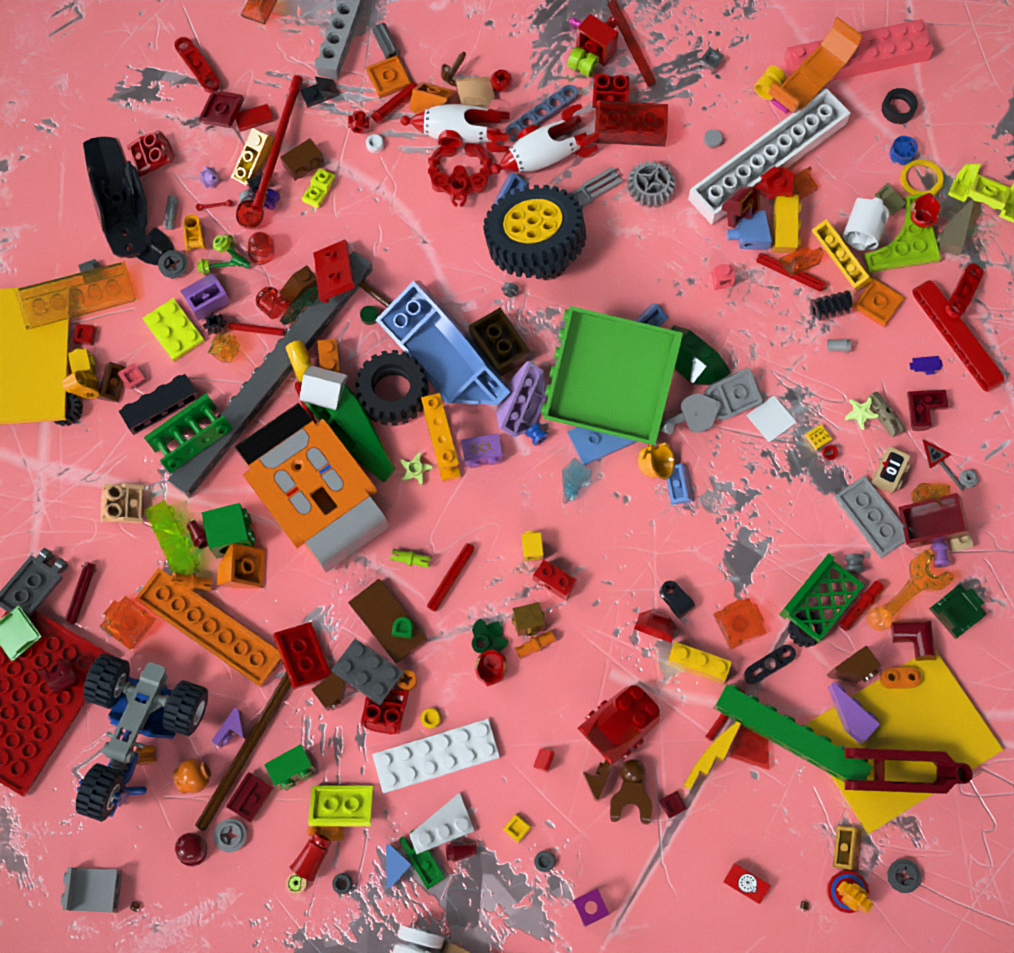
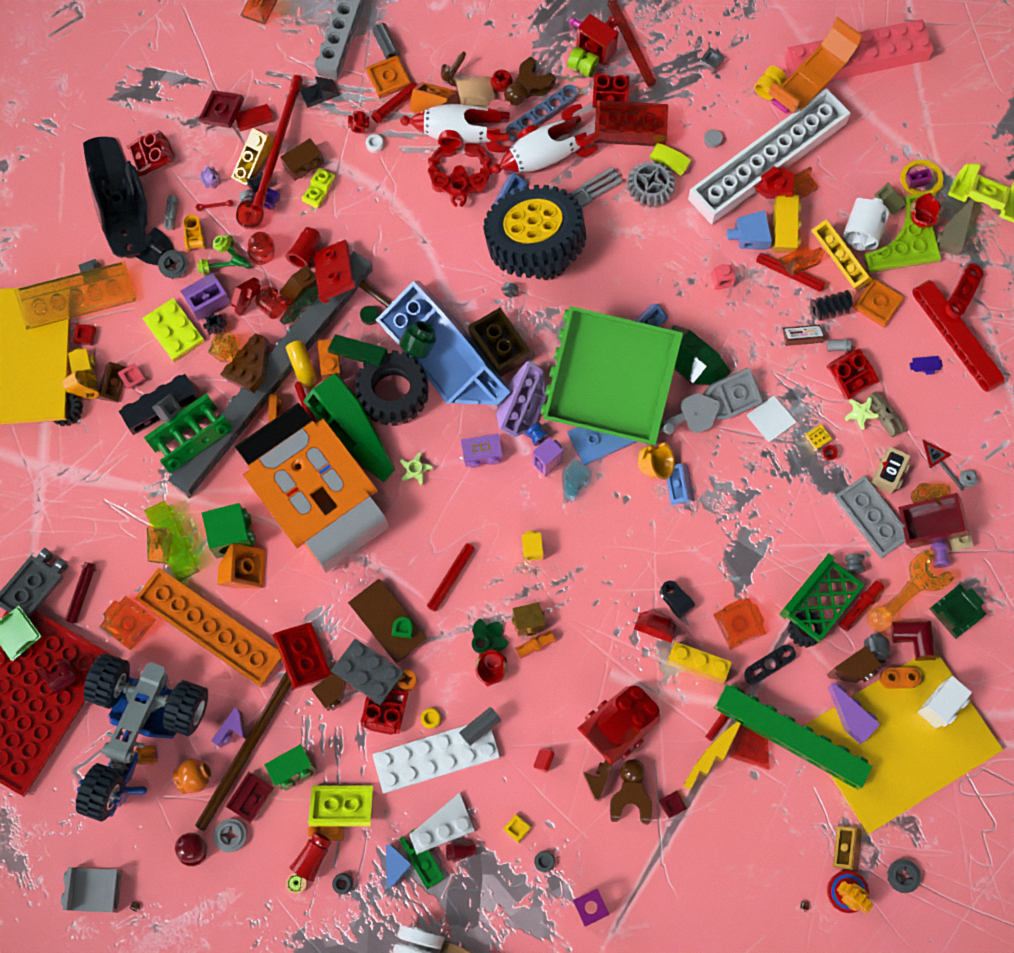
light nougat slope [100,484,145,524] -> none
orange pin [171,572,213,591] -> none
red plate [174,36,220,93] -> none
dark red cone [186,520,208,549] -> none
red piece [228,322,285,336] -> none
white slope [299,366,348,410] -> none
lime pin [390,548,431,569] -> none
light orange fence [421,393,461,482] -> none
red brick [533,559,577,601] -> none
dark red brick [721,186,760,228] -> none
red slope [723,863,771,904] -> none
dark red piece [844,748,973,794] -> none
black tyre [881,88,918,124] -> none
blue wheel [889,136,918,165] -> none
dark red brick [907,390,948,431] -> none
none -> clear yellow slope [147,526,173,564]
none -> dark grey slope [152,394,182,422]
none -> reddish brown plate [220,333,270,394]
none -> red plate [231,277,261,316]
none -> orange plate [268,394,283,431]
none -> red plant [285,227,321,269]
none -> dark green tile [327,334,388,367]
none -> dark green piece [399,321,436,358]
none -> dark grey axle [459,707,501,746]
none -> reddish brown piece [504,57,557,106]
none -> medium lavender brick [532,437,563,477]
none -> neon yellow slope [649,143,691,176]
none -> slope [783,325,824,346]
none -> red slope [826,348,880,400]
none -> dark grey head [864,633,891,664]
none -> magenta piece [906,169,933,189]
none -> white brick [917,676,972,728]

